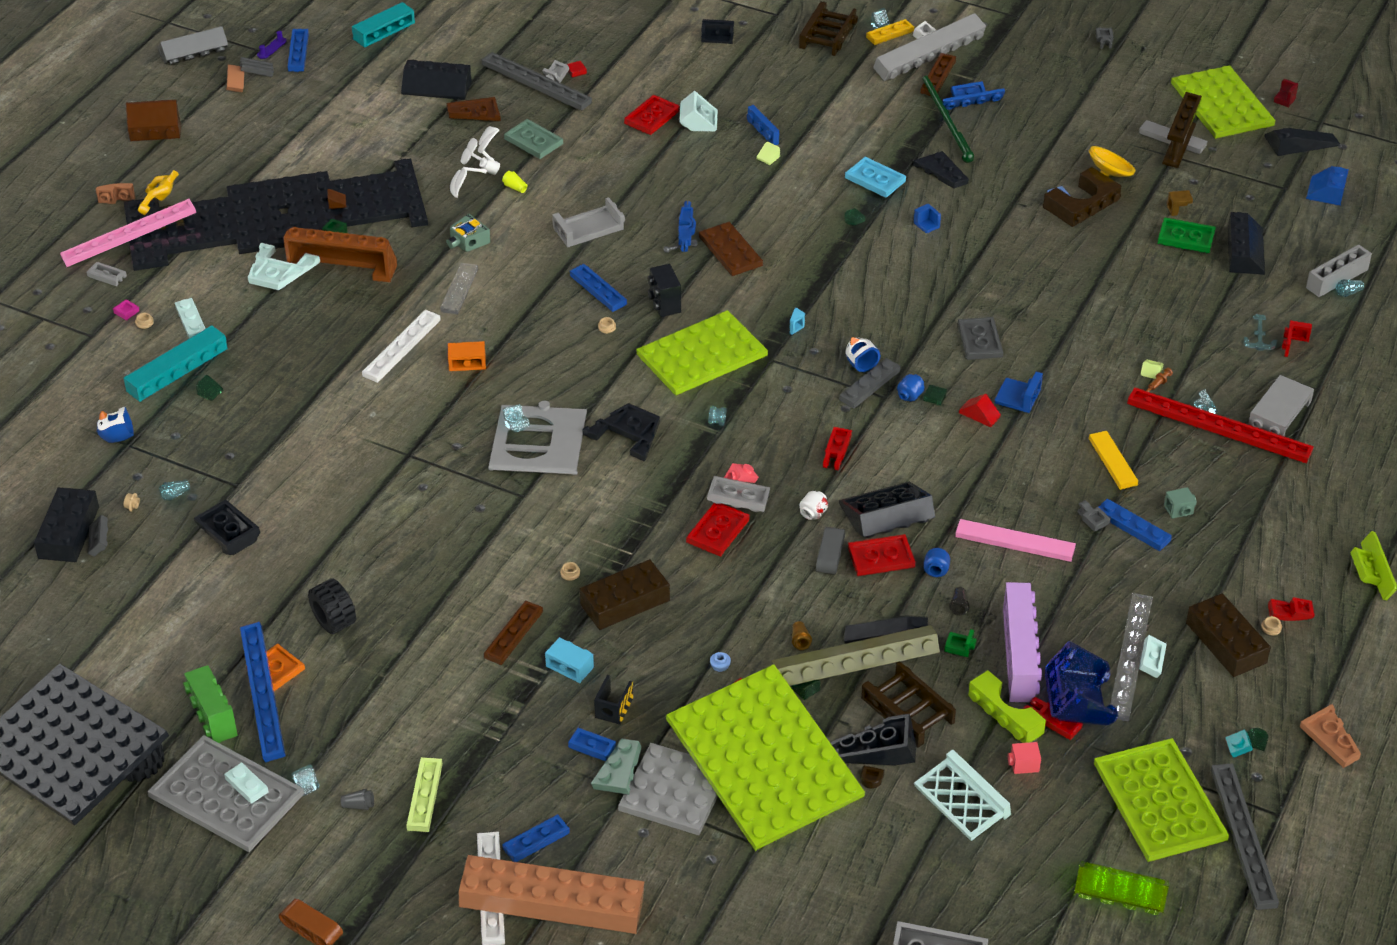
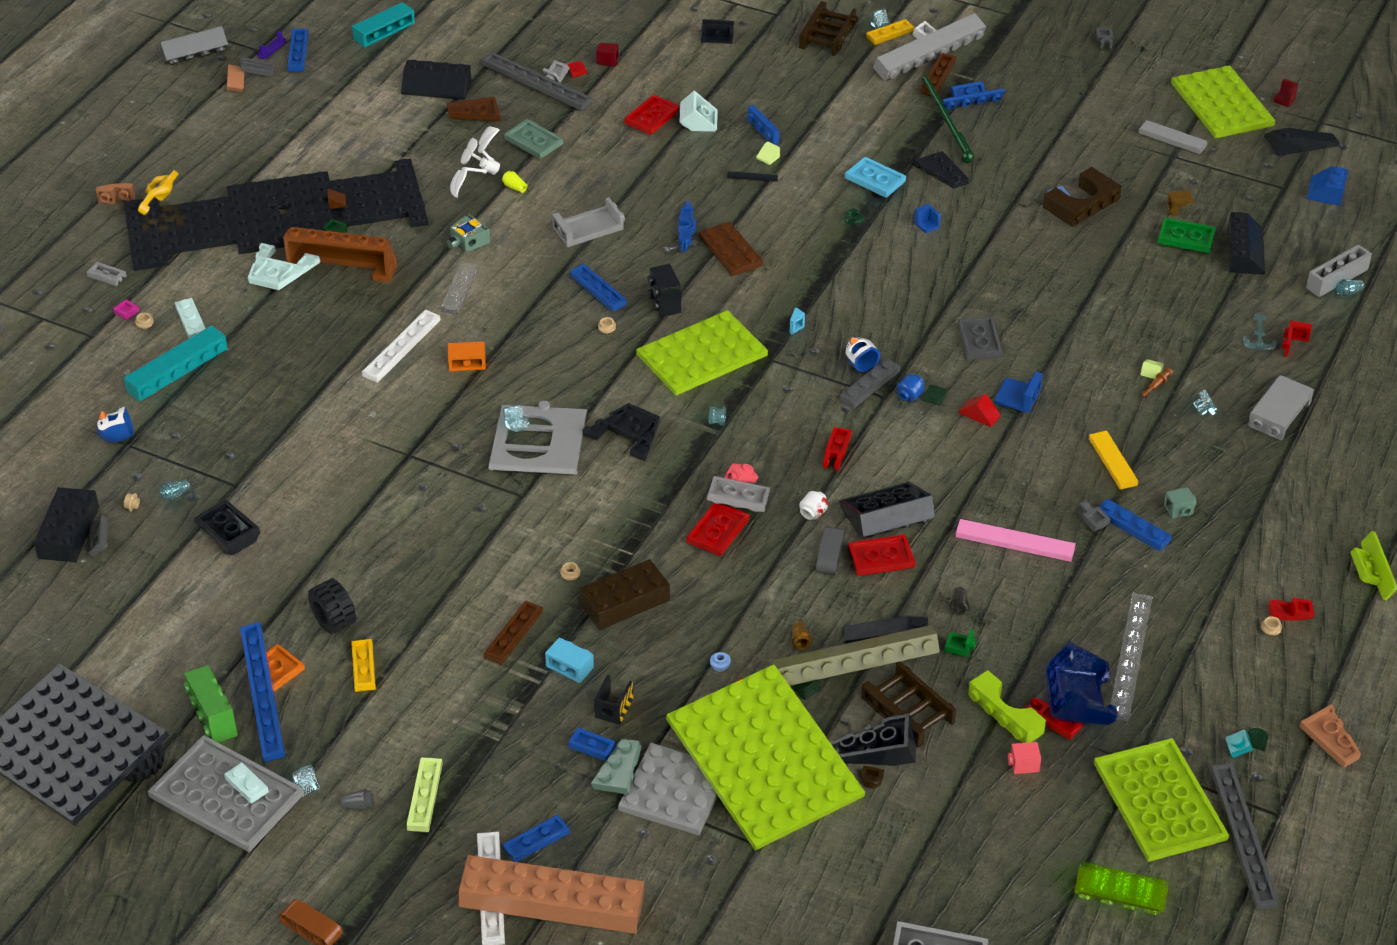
bright pink tile [60,199,197,267] -> none
reddish brown slope [126,100,181,141] -> none
clear green slope [196,375,224,401] -> none
light aqua fence [914,749,1011,841] -> none
blue head [923,548,951,578] -> none
lavender brick [1003,582,1042,702] -> none
yellow dish [1089,146,1136,177] -> none
red plate [1127,387,1314,464] -> none
light aqua plate [1139,635,1166,678] -> none
dark brown fence [1162,92,1202,168] -> none
dark brown brick [1186,593,1271,677] -> none
none -> yellow tile [351,639,376,692]
none -> dark red panel [596,42,619,67]
none -> black bar [727,171,778,181]

